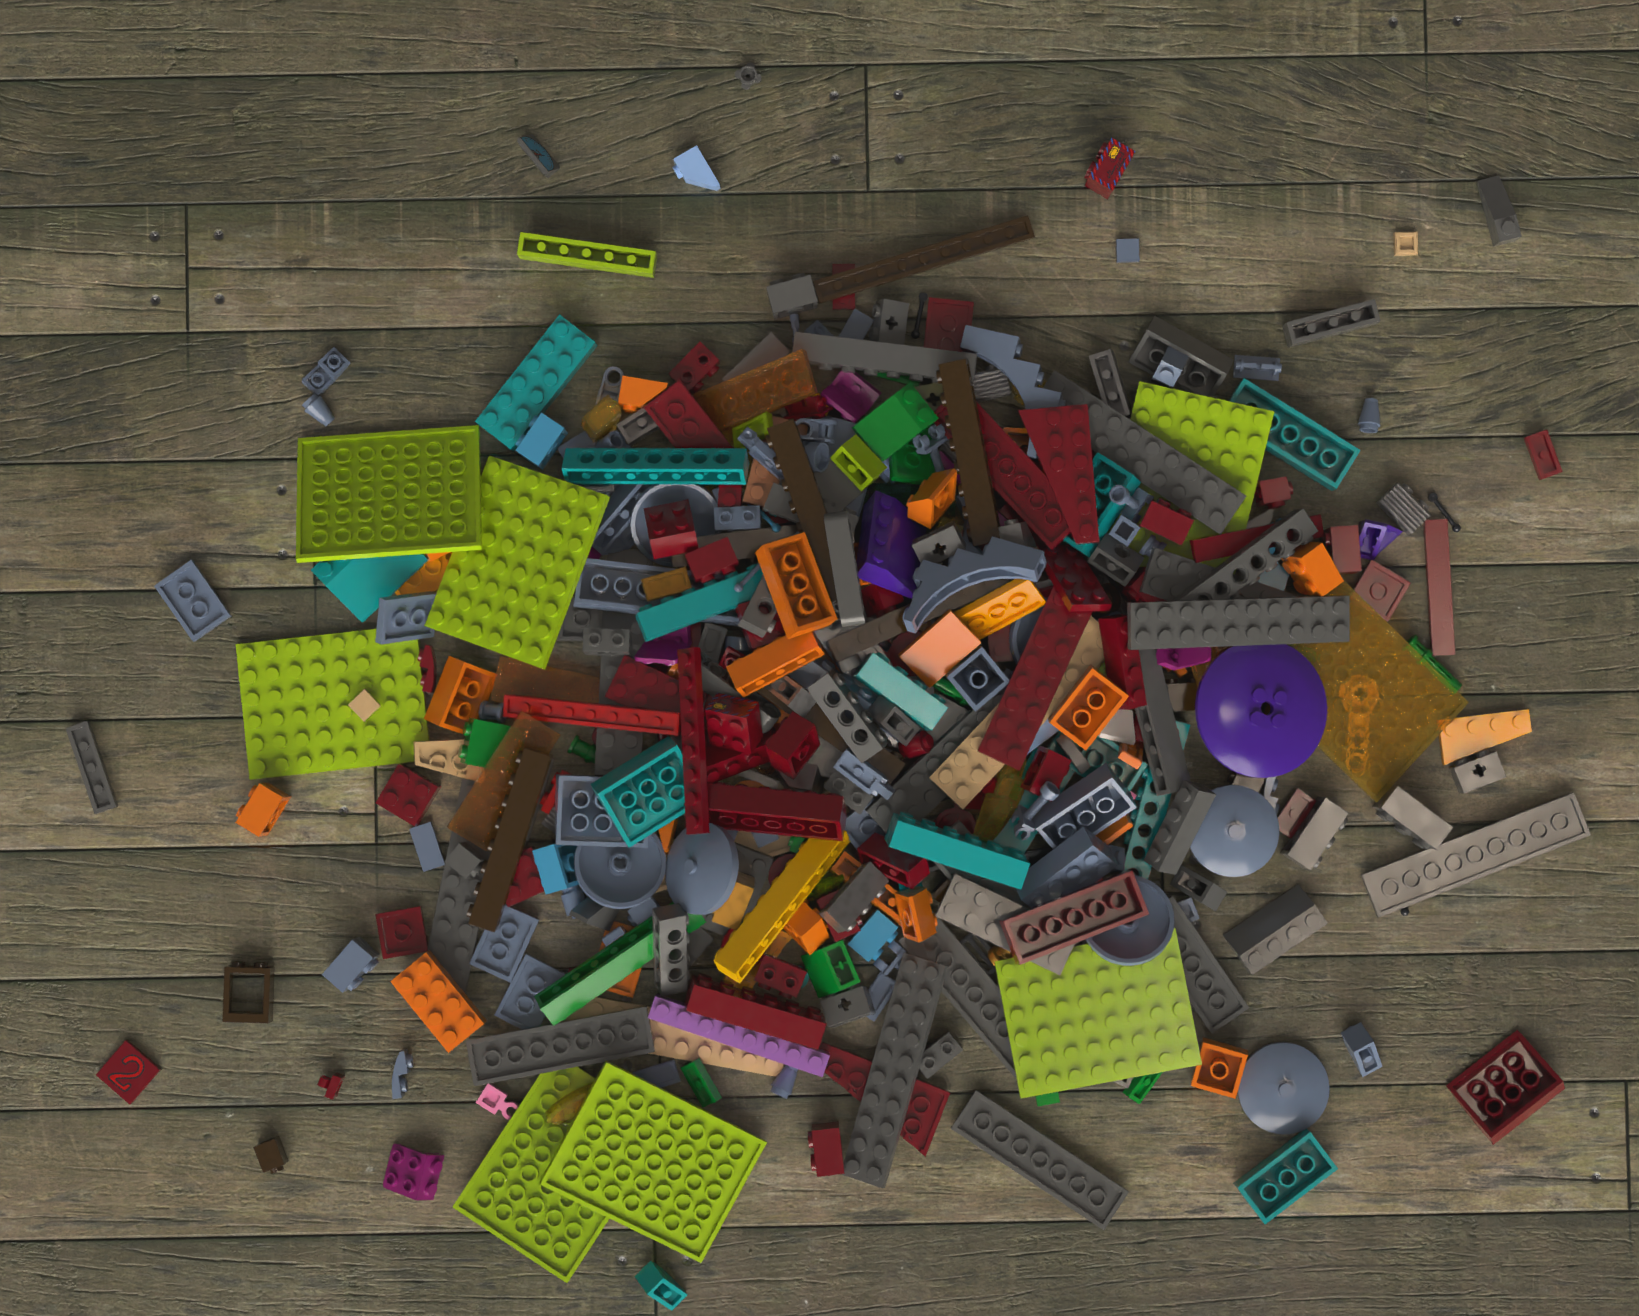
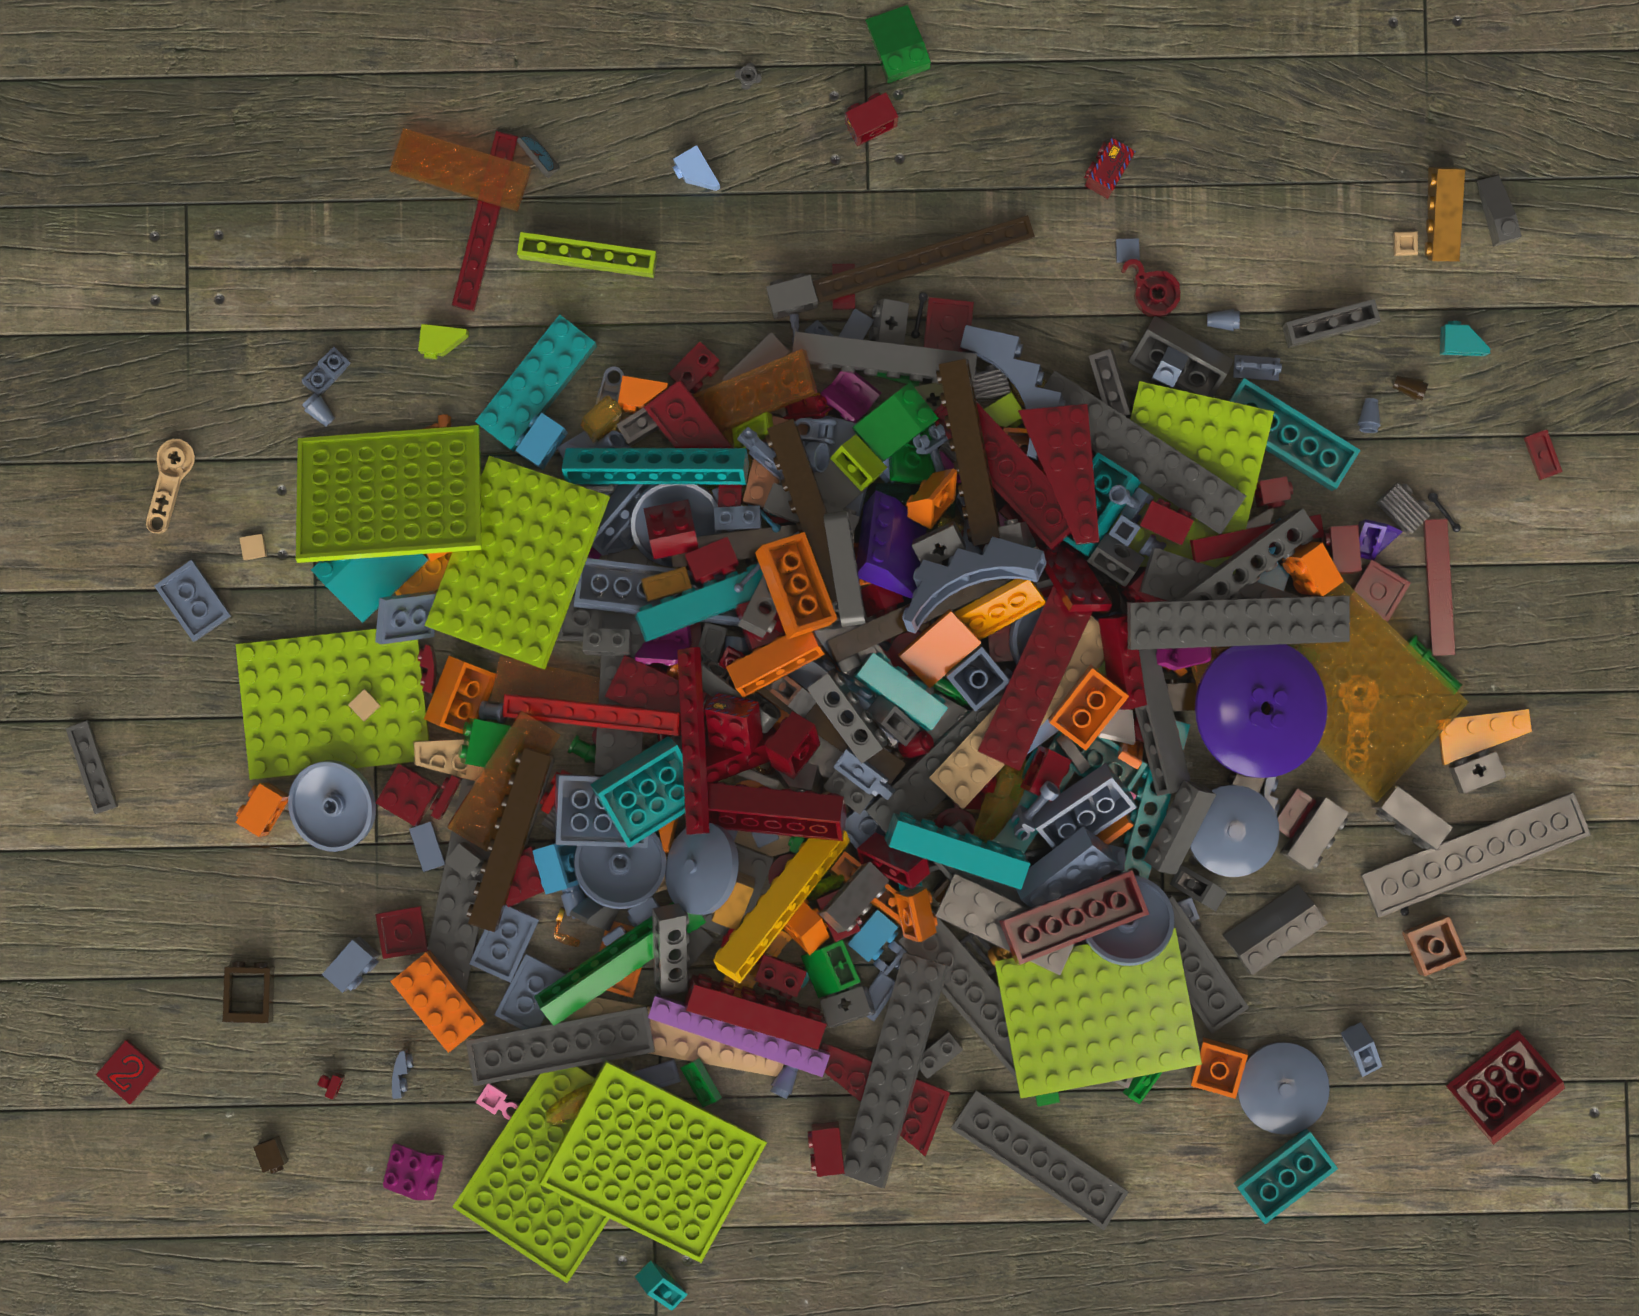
none -> tan beam [146,439,195,534]
none -> tan tile [240,534,267,560]
none -> sand blue dish [288,760,376,852]
none -> clear orange plate [389,128,532,212]
none -> lime slope [418,324,469,359]
none -> dark orange hand [422,414,451,429]
none -> dark red plate [430,775,462,820]
none -> dark red tile [452,131,519,312]
none -> clear orange piece [553,908,581,947]
none -> dark red brick [845,92,899,146]
none -> green slope [865,5,931,84]
none -> lime slope [984,392,1023,429]
none -> dark red piece [1121,259,1181,318]
none -> sand blue cone [1207,309,1240,331]
none -> dark brown cone [1393,375,1429,401]
none -> dark orange brick [1402,915,1467,976]
none -> pearl gold wedge [1425,167,1465,262]
none -> teal slope [1440,321,1490,356]

